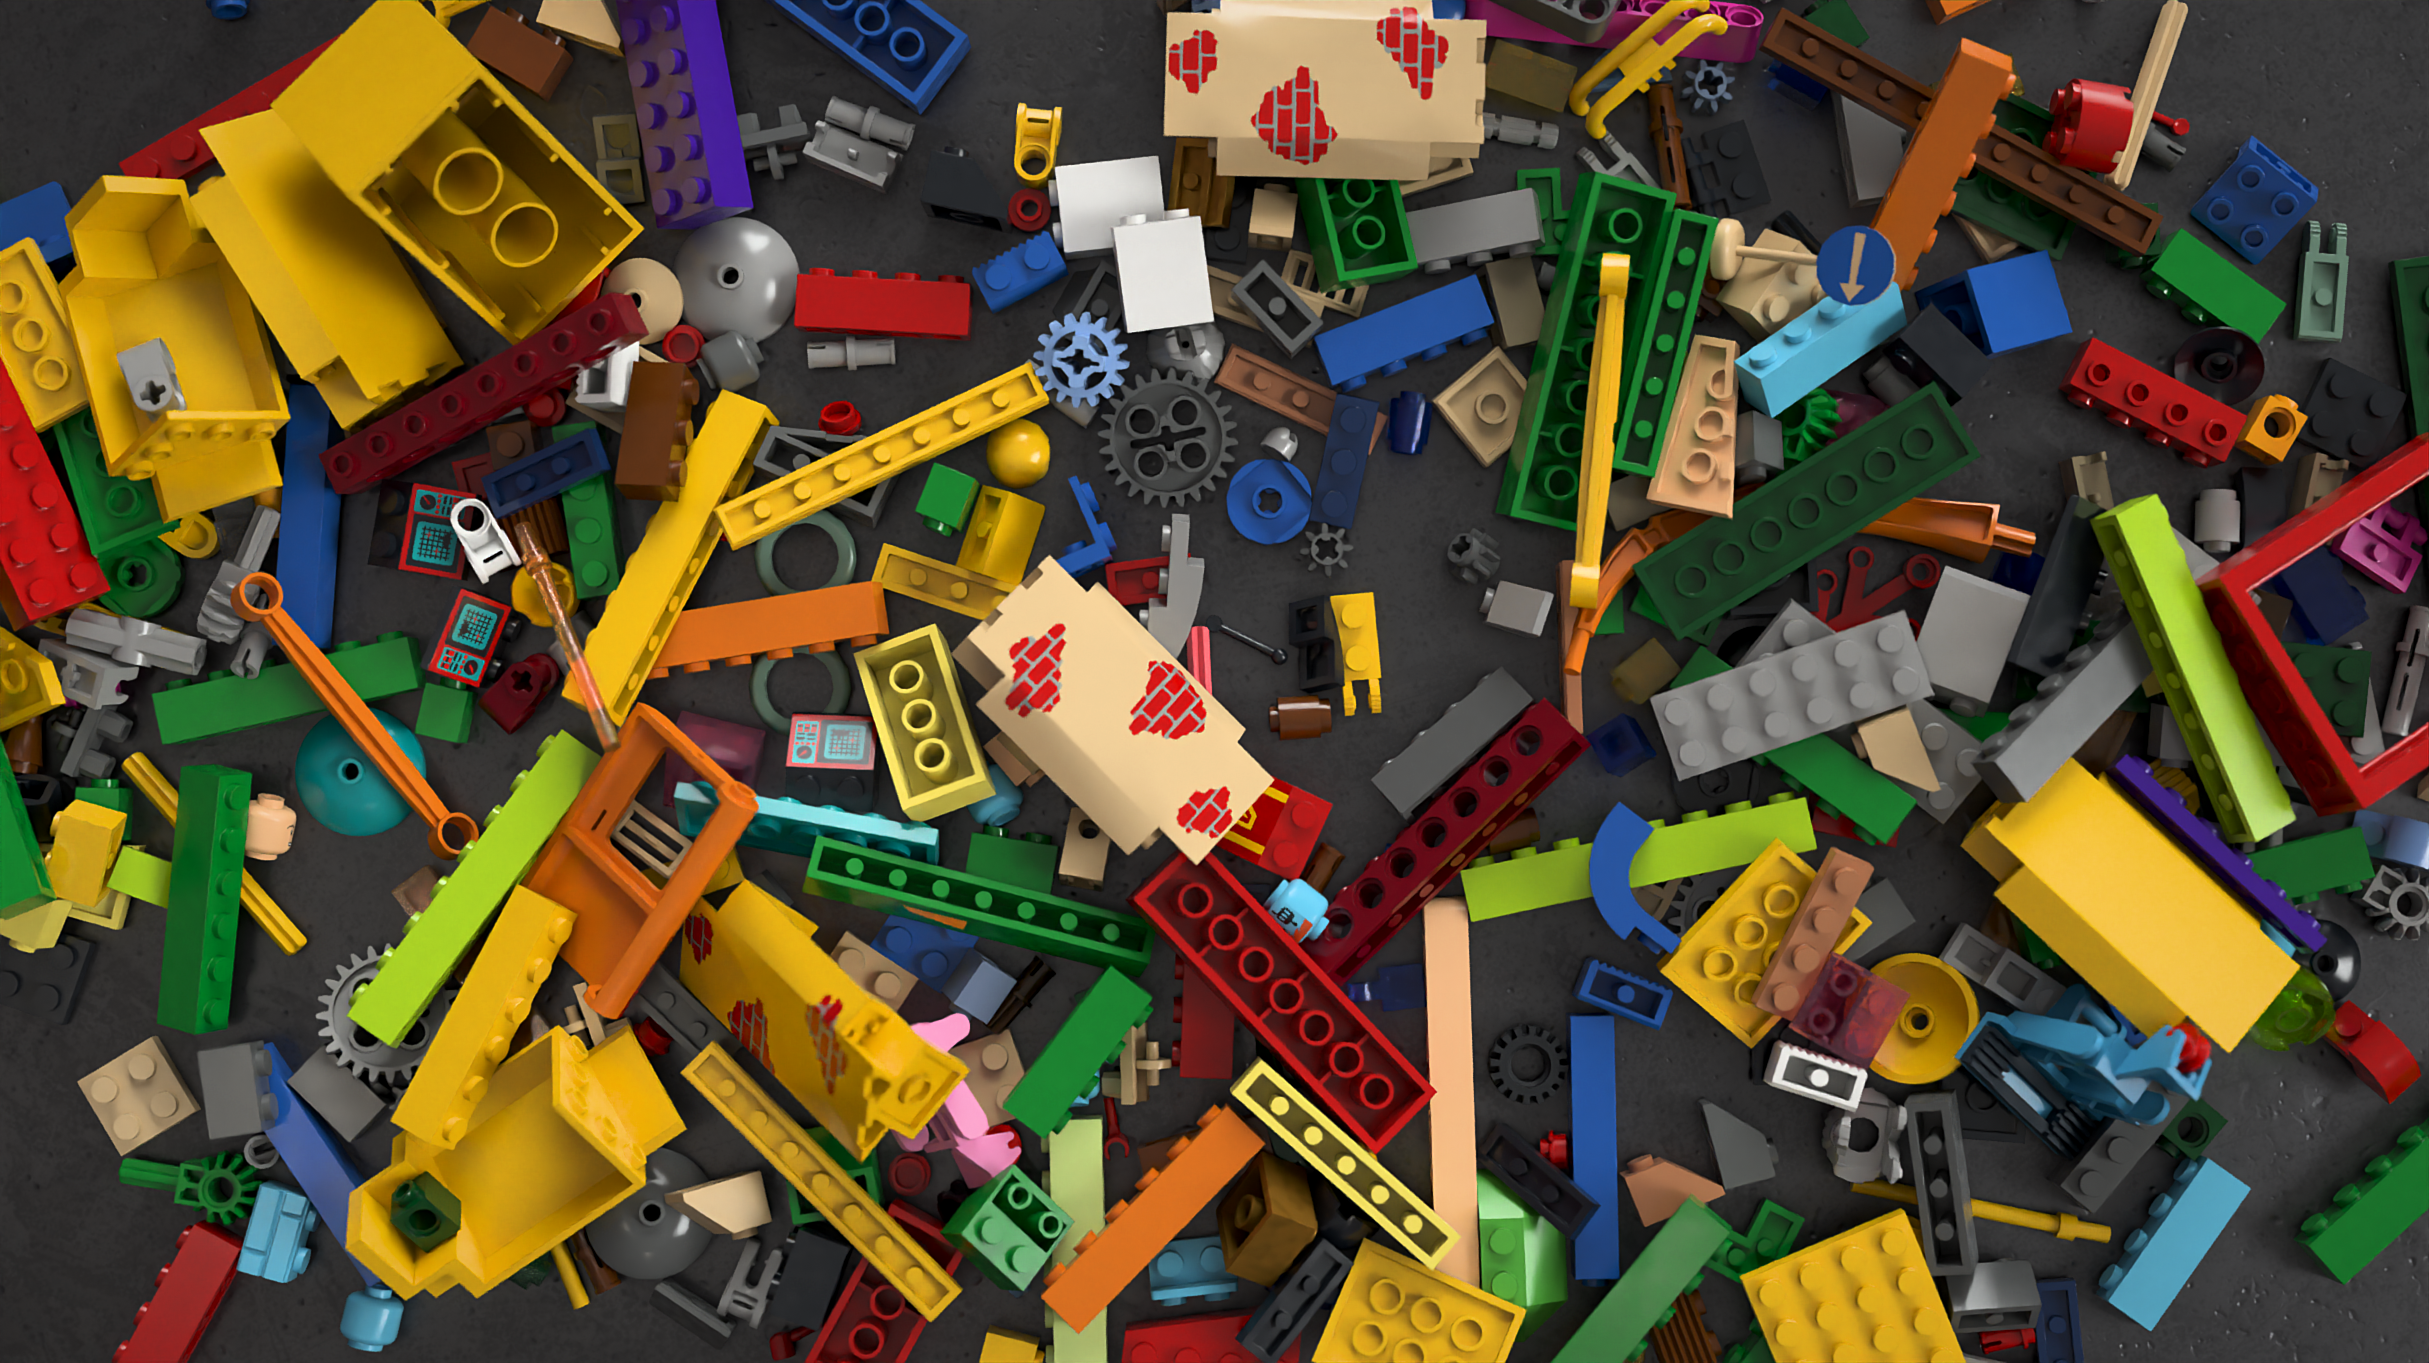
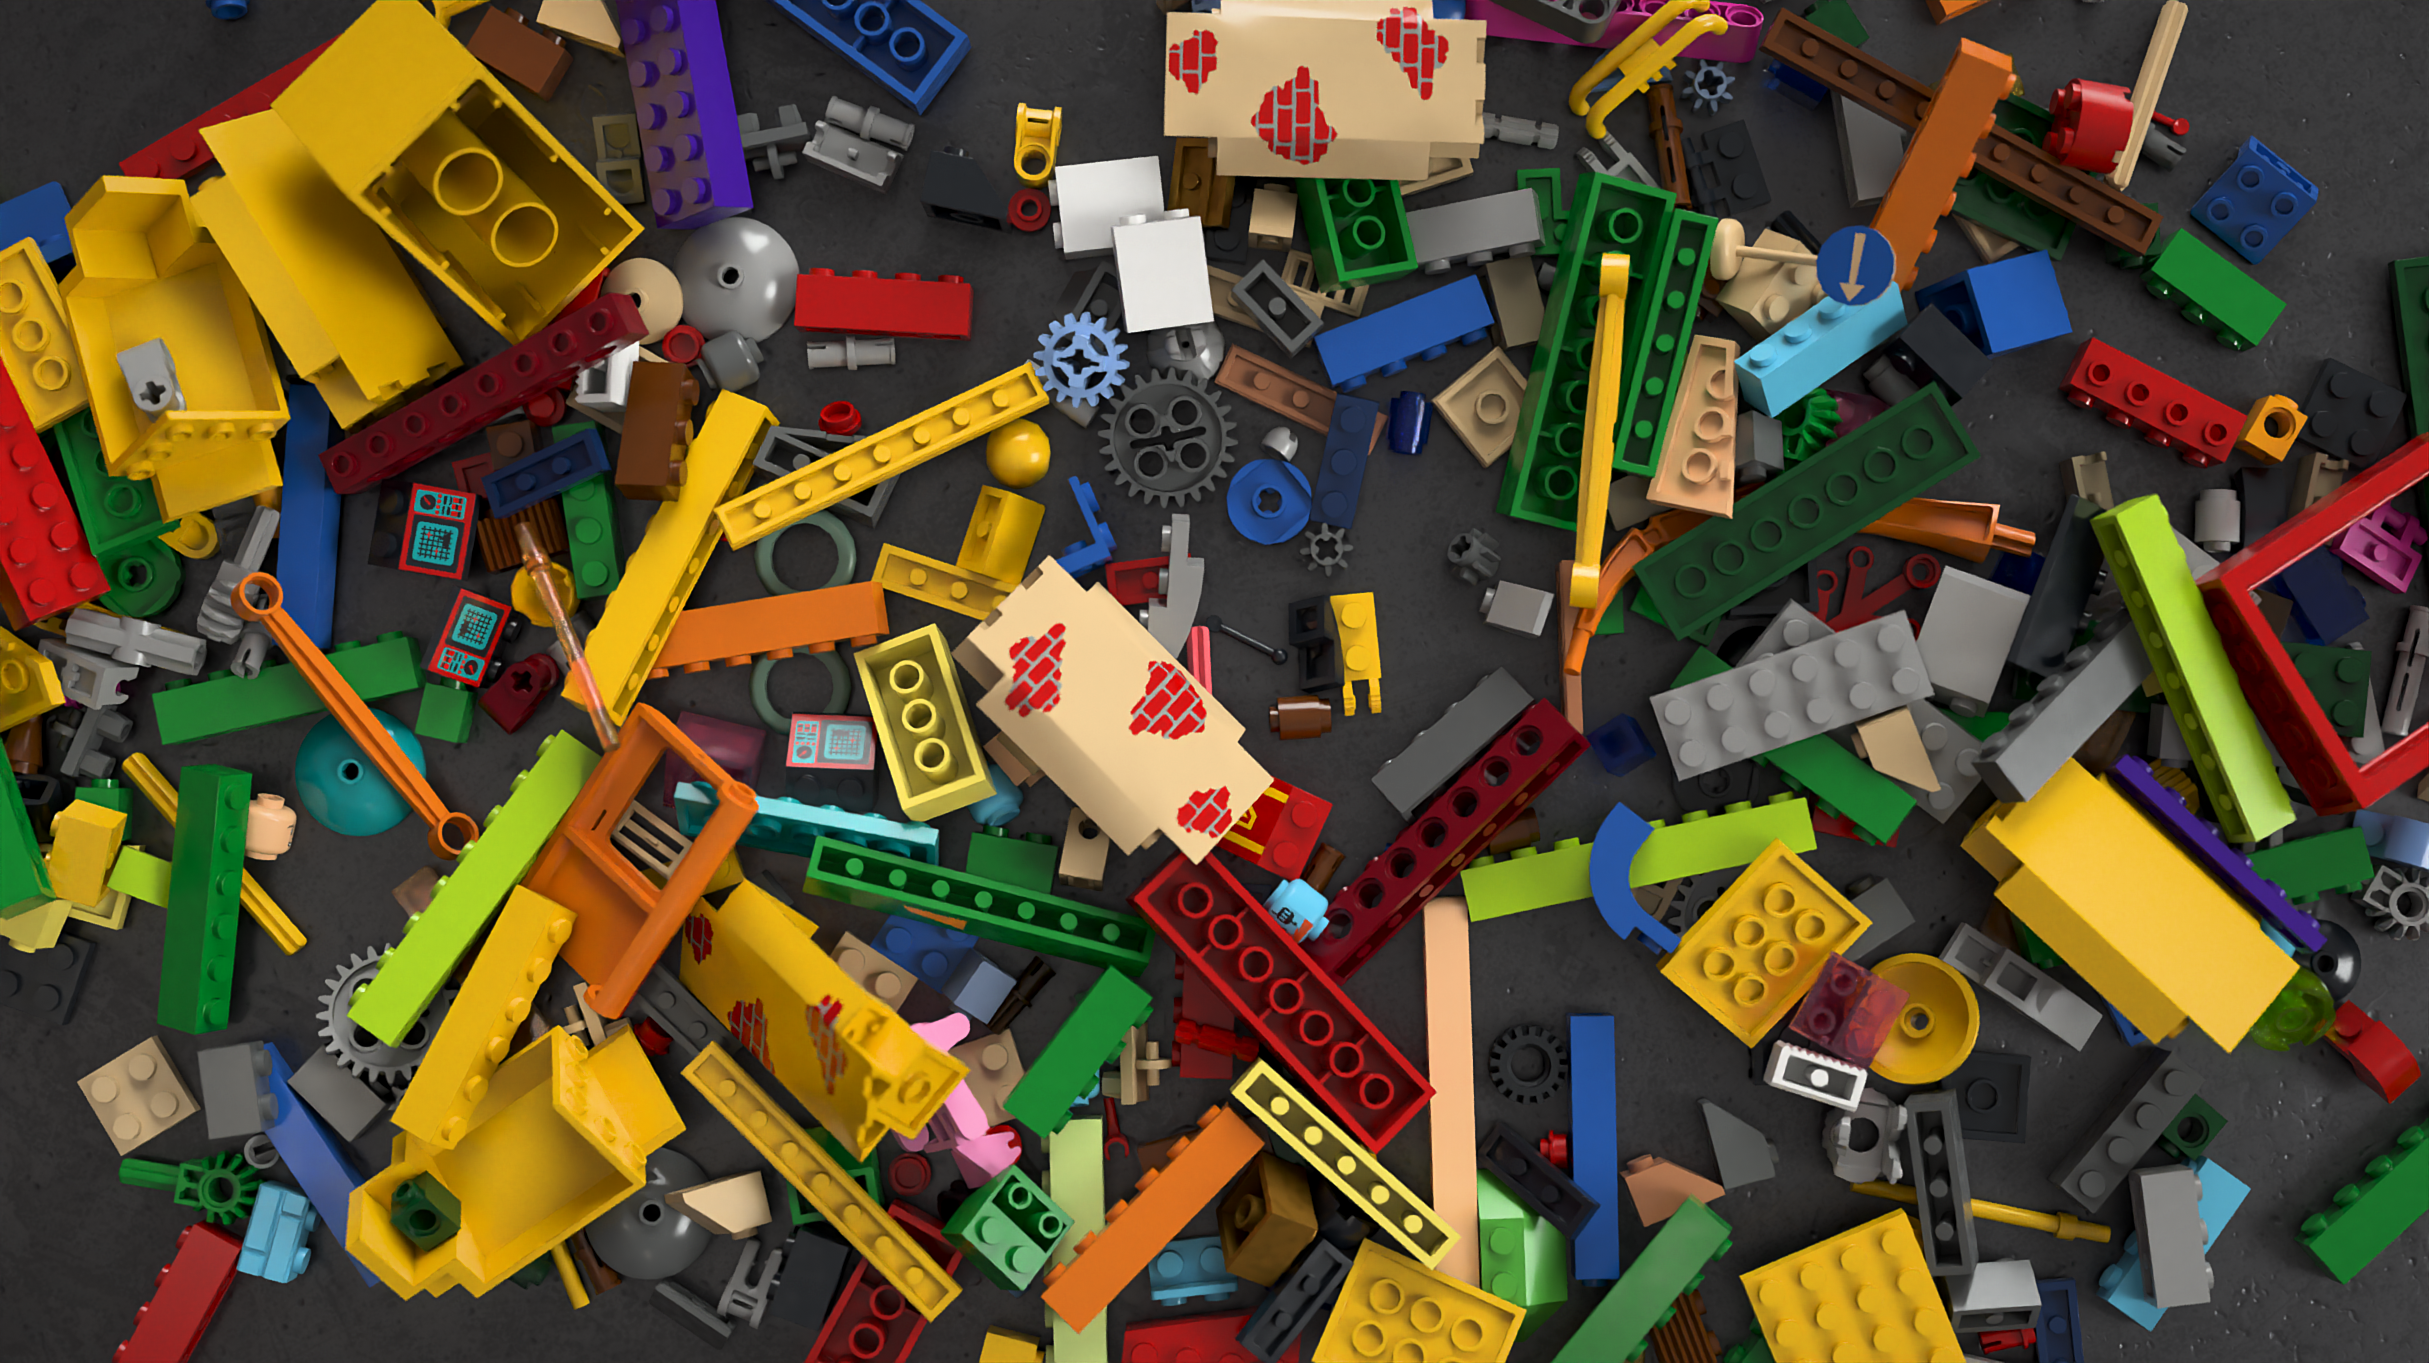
medium azure head [340,1284,404,1352] -> none
white piece [451,498,522,584] -> none
red hand [769,1322,826,1361] -> none
green brick [915,462,982,537] -> none
blue brick [972,231,1069,314] -> none
clear blue plate [1347,963,1426,1012] -> none
clear yellow hinge [1485,39,1579,113] -> none
blue brick [1572,956,1673,1030] -> none
clear yellow brick [1609,637,1682,705] -> none
green plate [1704,1197,1805,1284] -> none
nougat plate [1750,847,1874,1022] -> none
dark azure container [1954,984,2212,1161] -> none
black dish [2174,326,2265,406] -> none
sand green hinge [2293,220,2349,344] -> none
none -> red axle [1174,1018,1260,1063]
none -> light grey brick [2128,1164,2214,1308]

